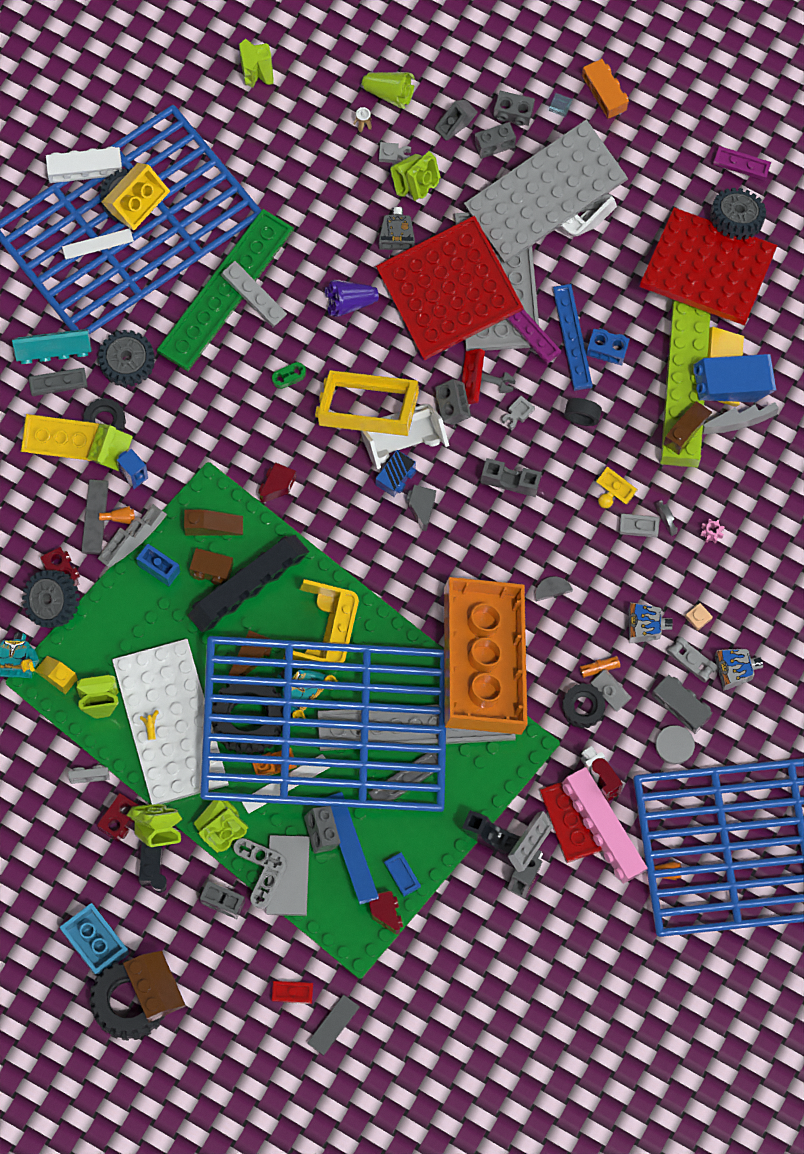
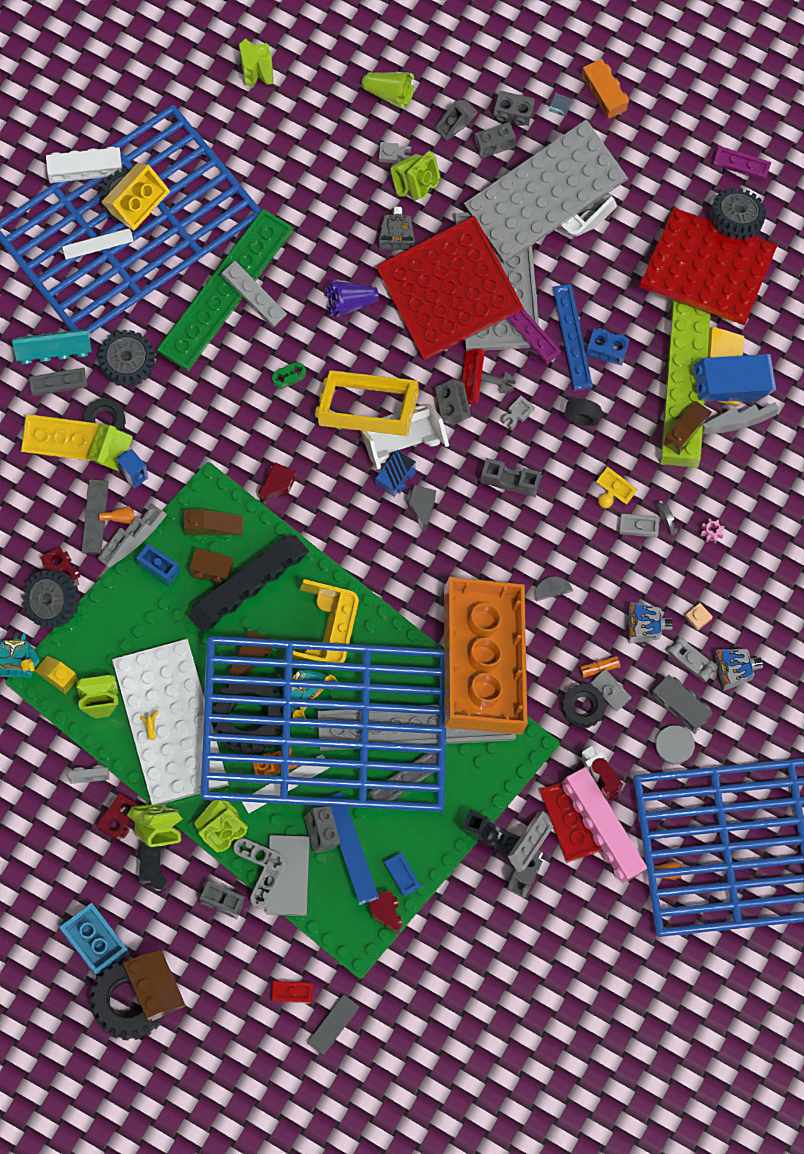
piece [353,107,372,132] -> none

